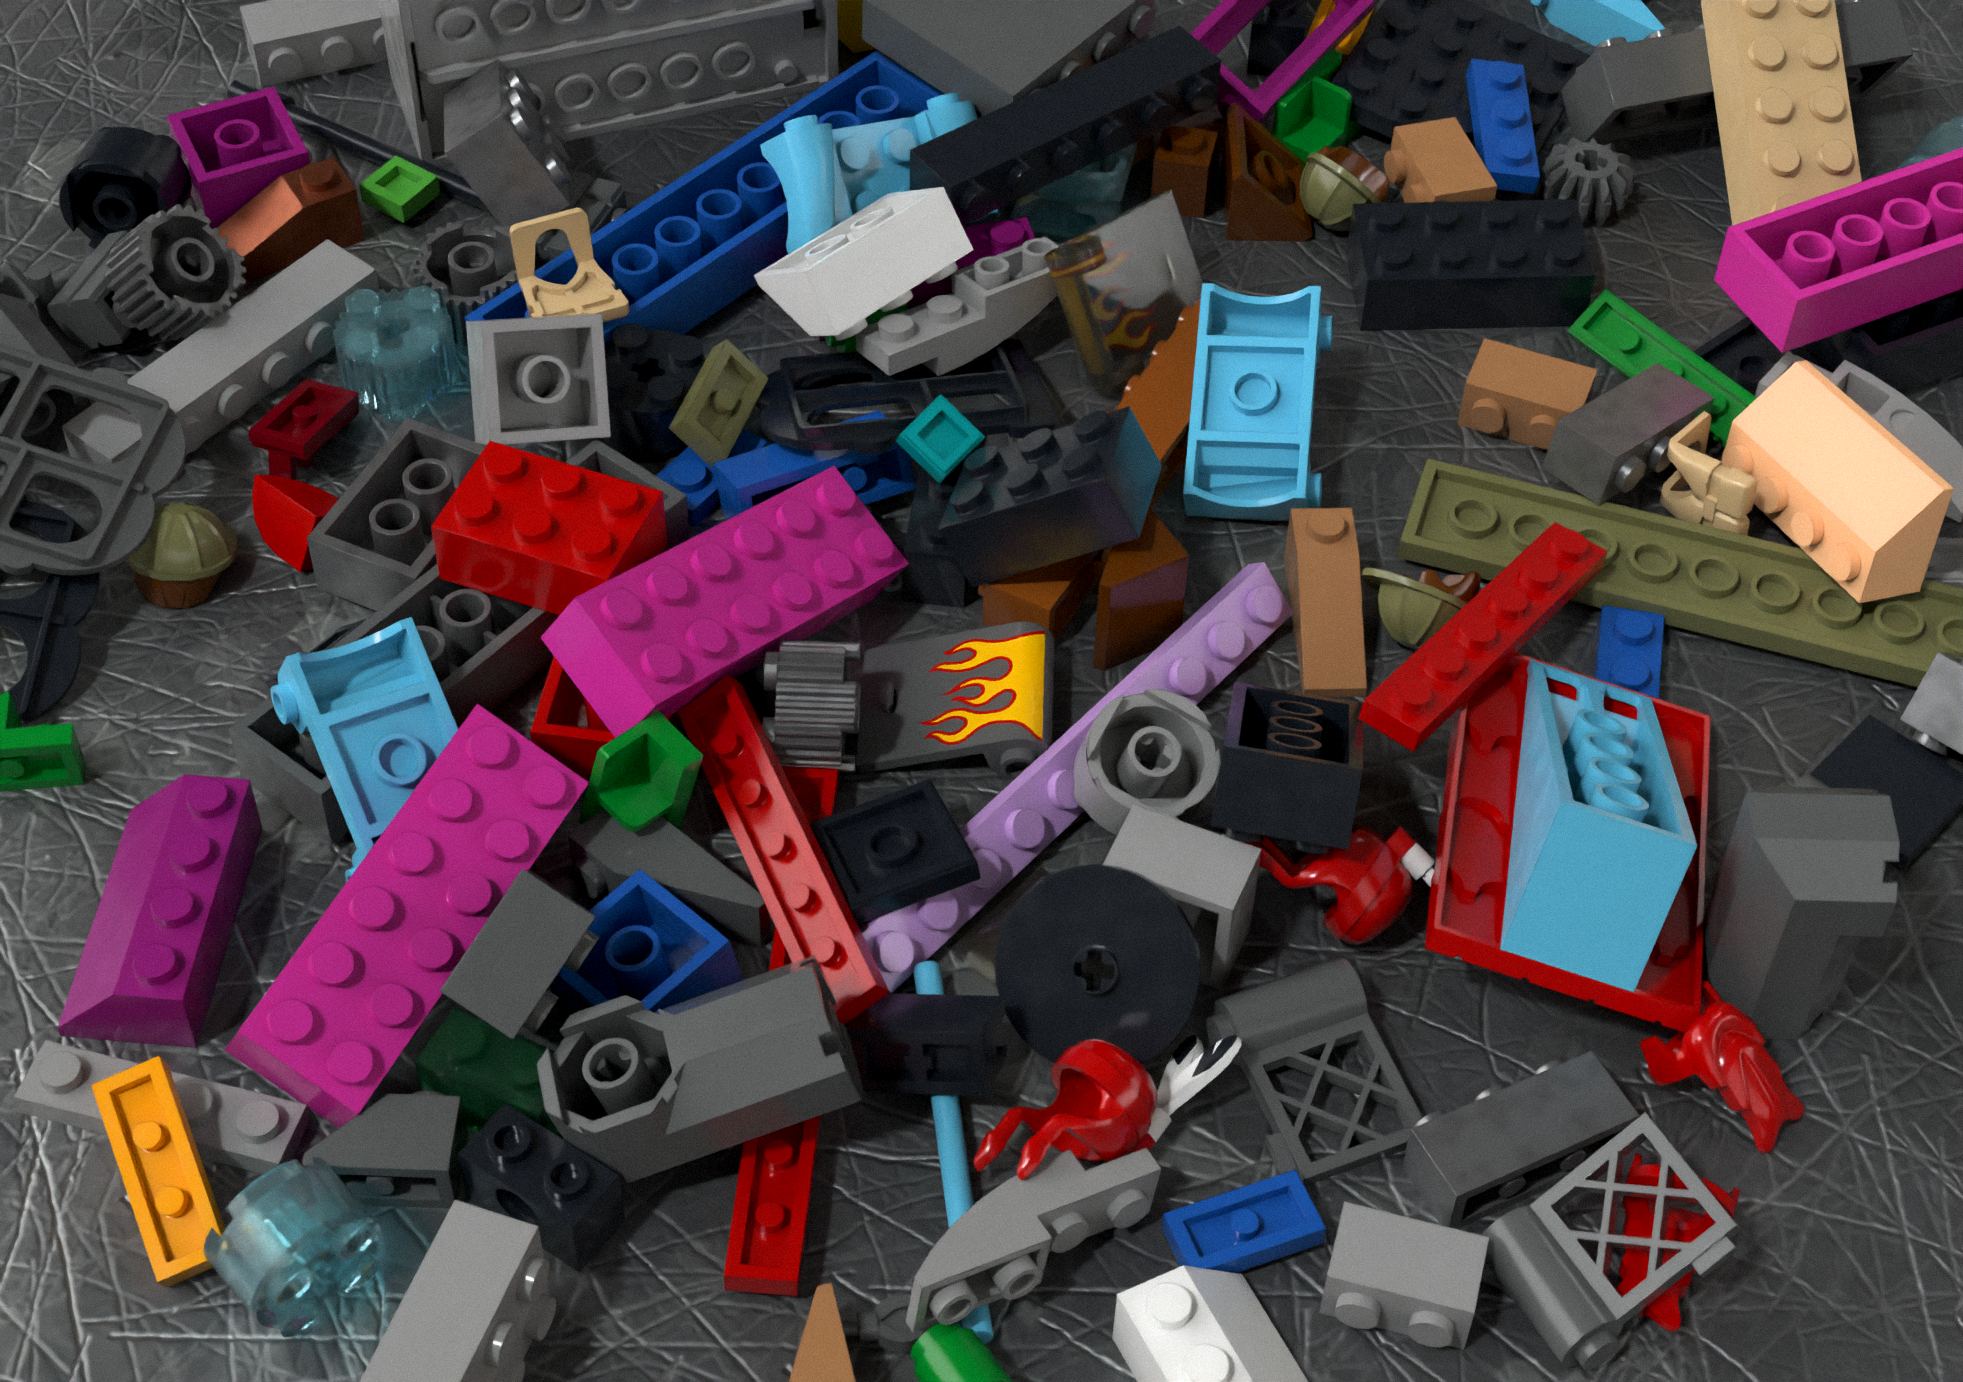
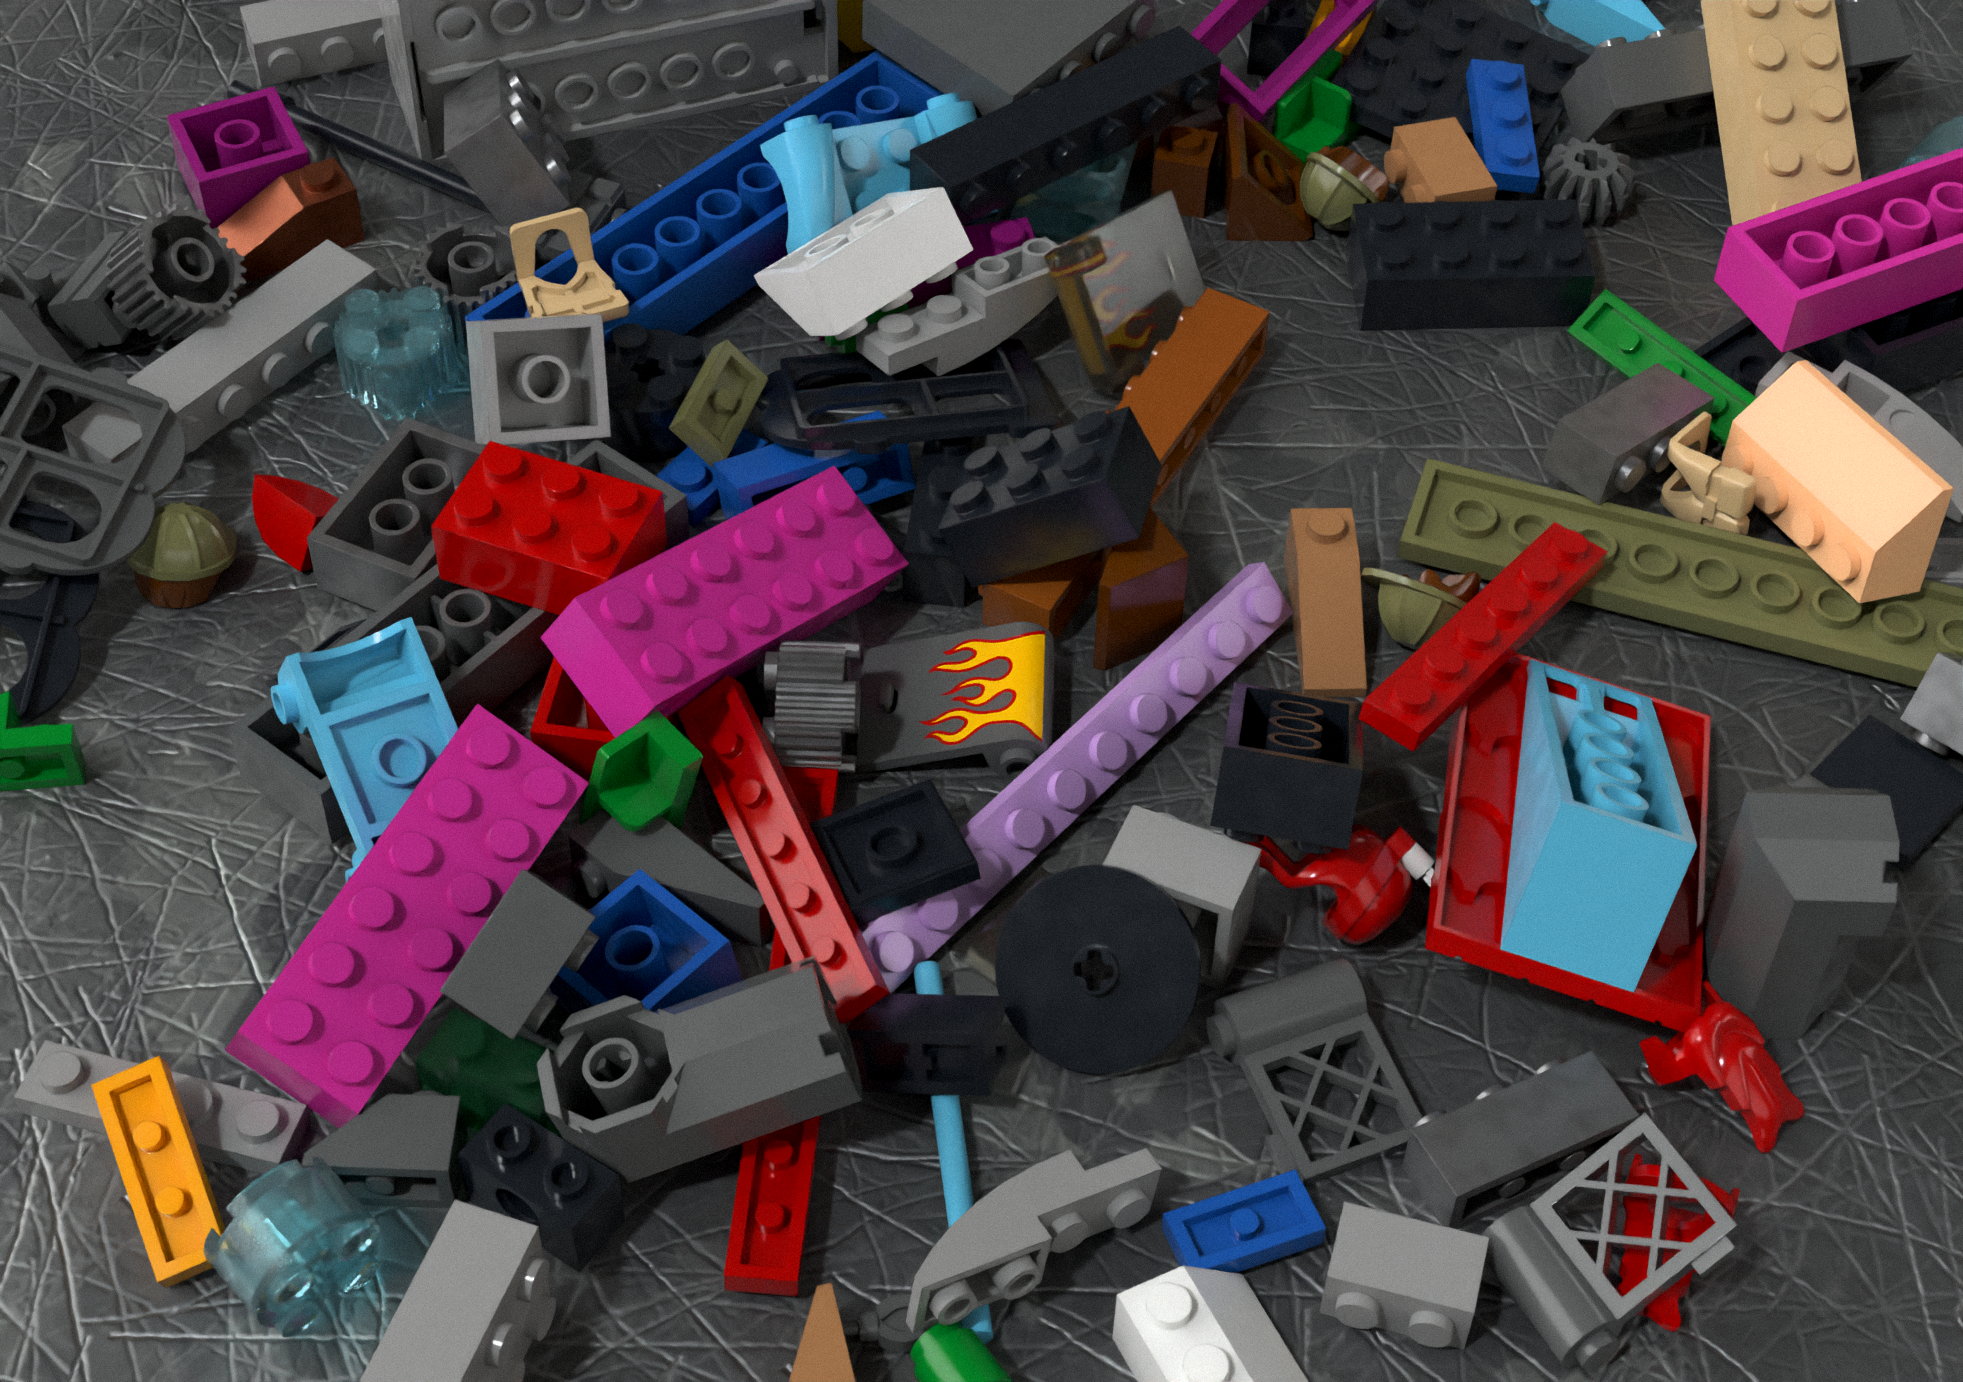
magenta slope [57,774,262,1048] -> none
black brick [59,127,192,249] -> none
dark red plate [249,379,359,480] -> none
bright green plate [359,156,441,223] -> none
teal tile [896,394,985,484] -> none
red hair [973,1035,1241,1180] -> none
light grey brick [1073,689,1220,835] -> none
medium azure piece [1183,283,1333,522] -> none
medium nougat brick [1457,338,1598,450] -> none
blue plate [1593,605,1664,699] -> none

